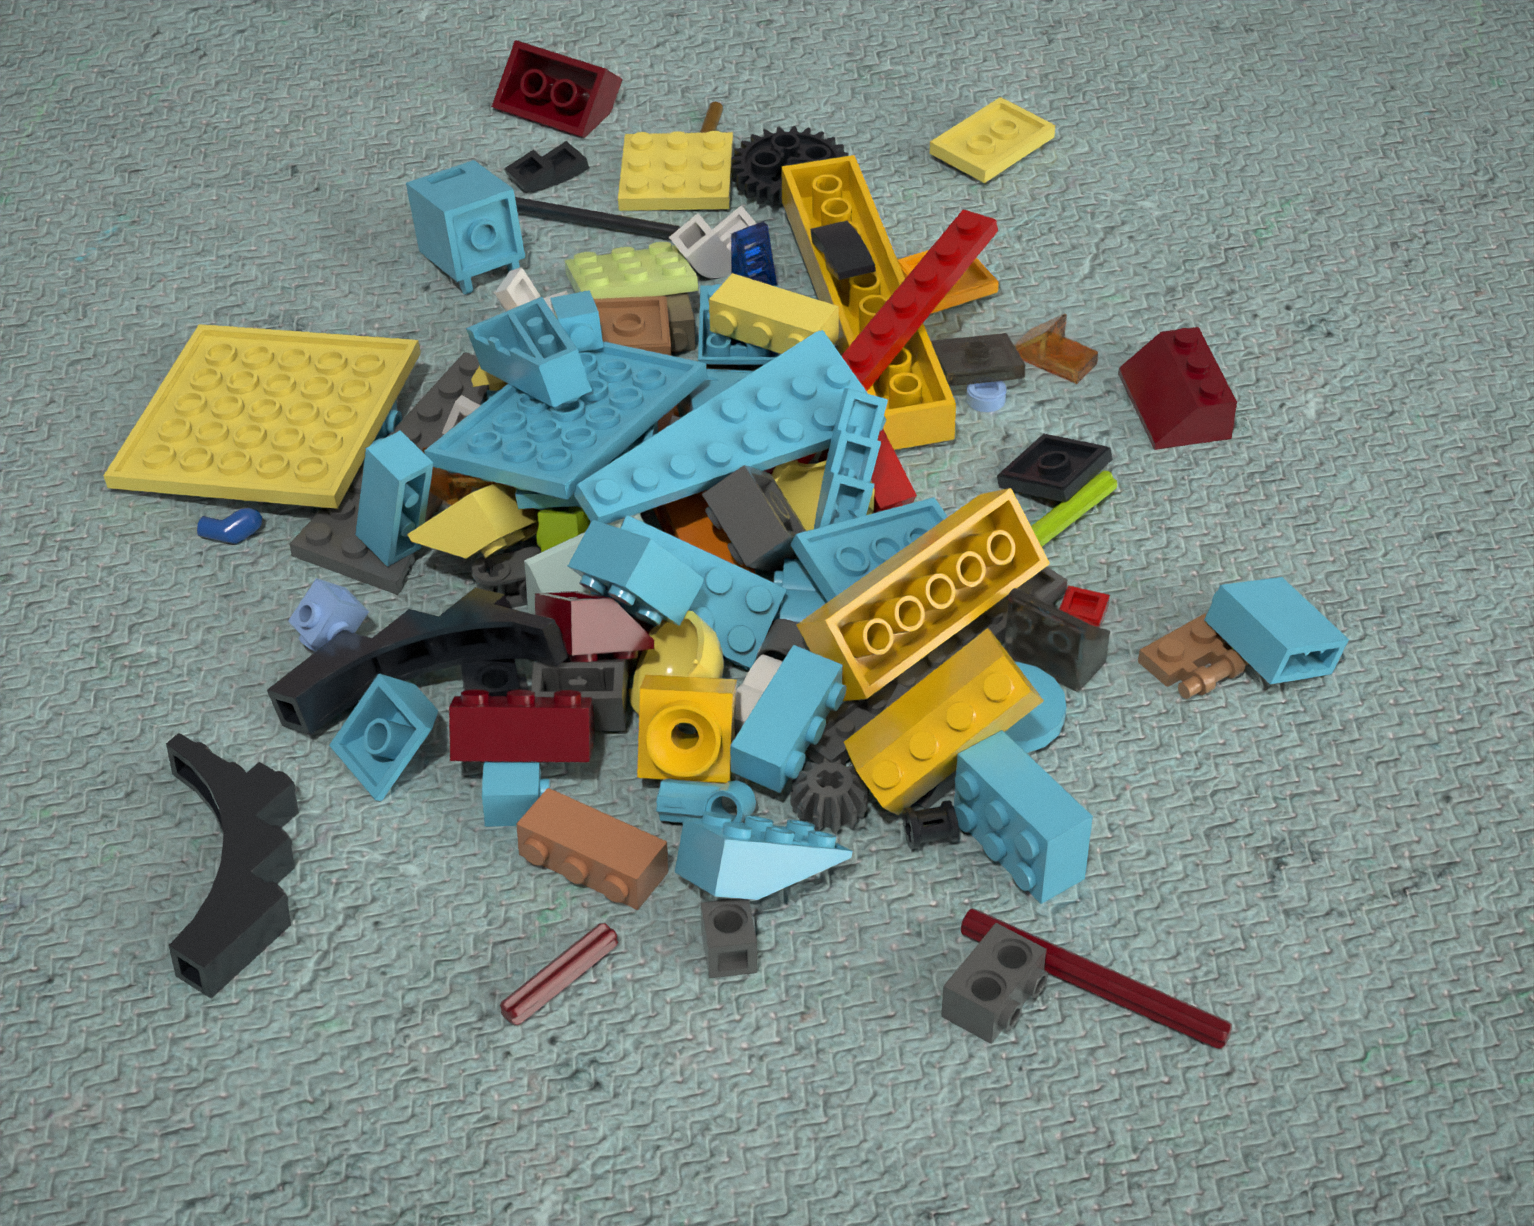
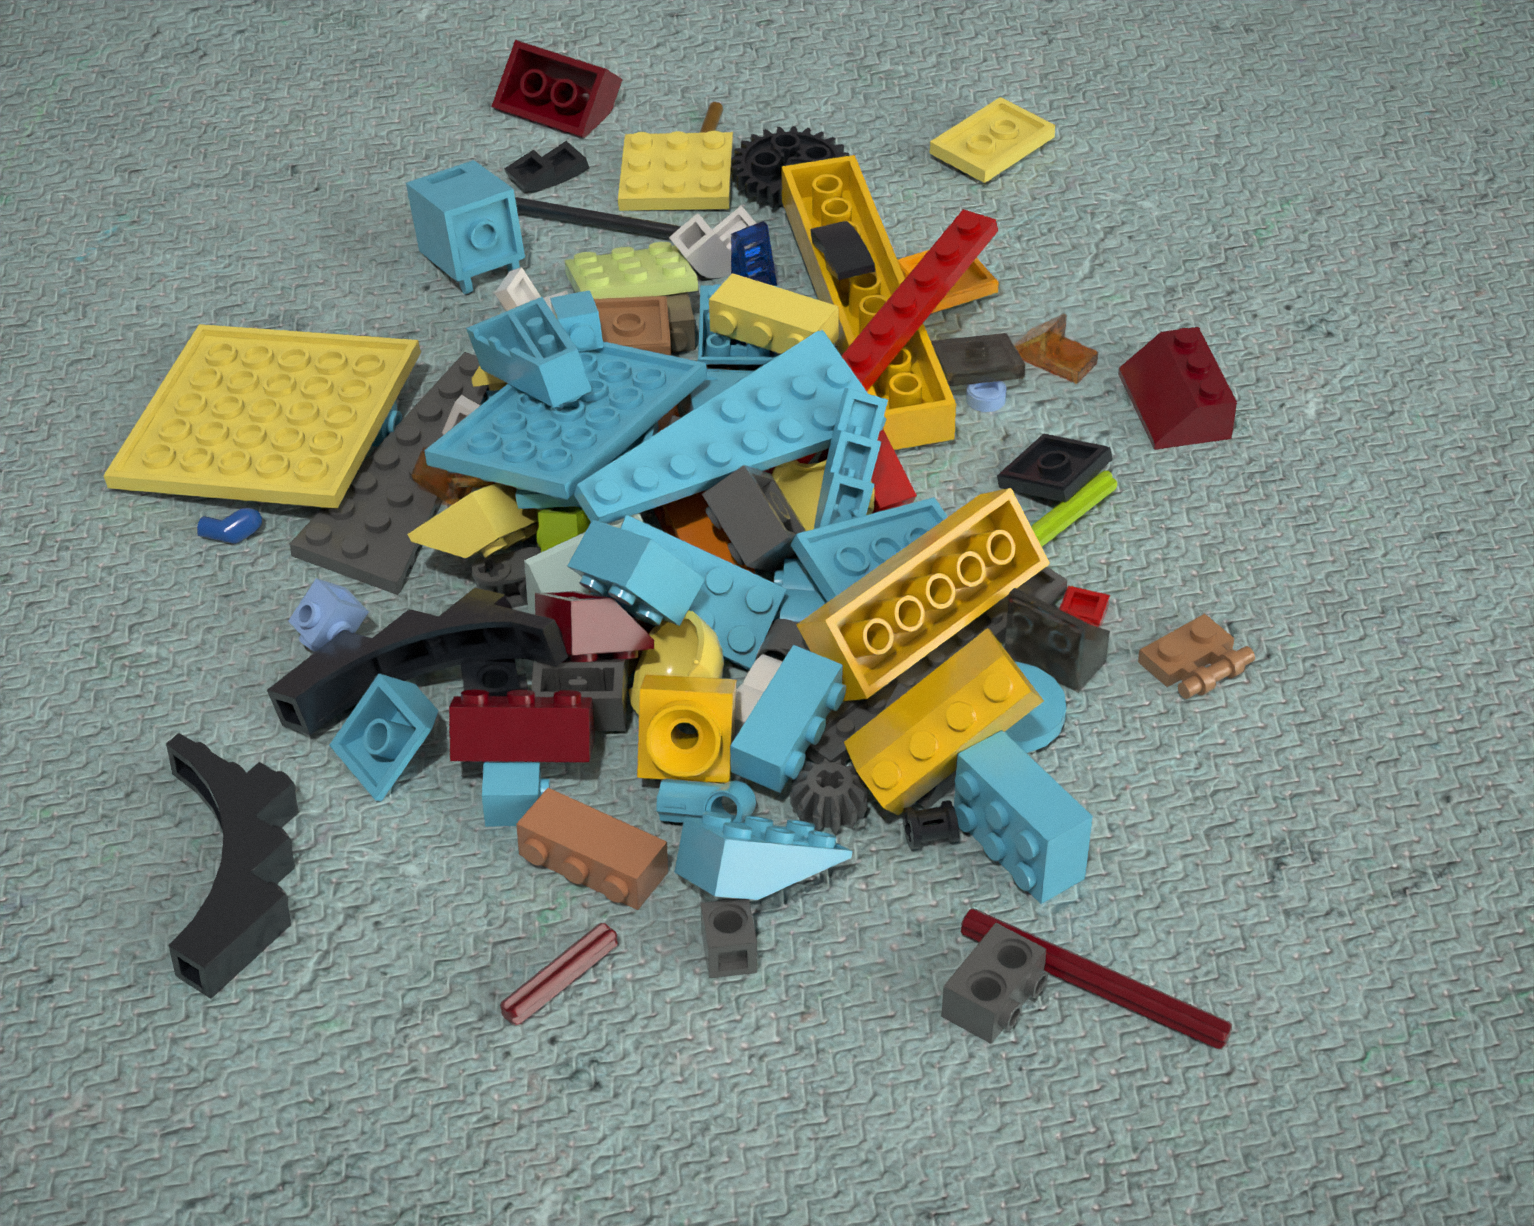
medium azure brick [355,430,434,567] -> none
medium azure brick [1204,577,1349,684] -> none

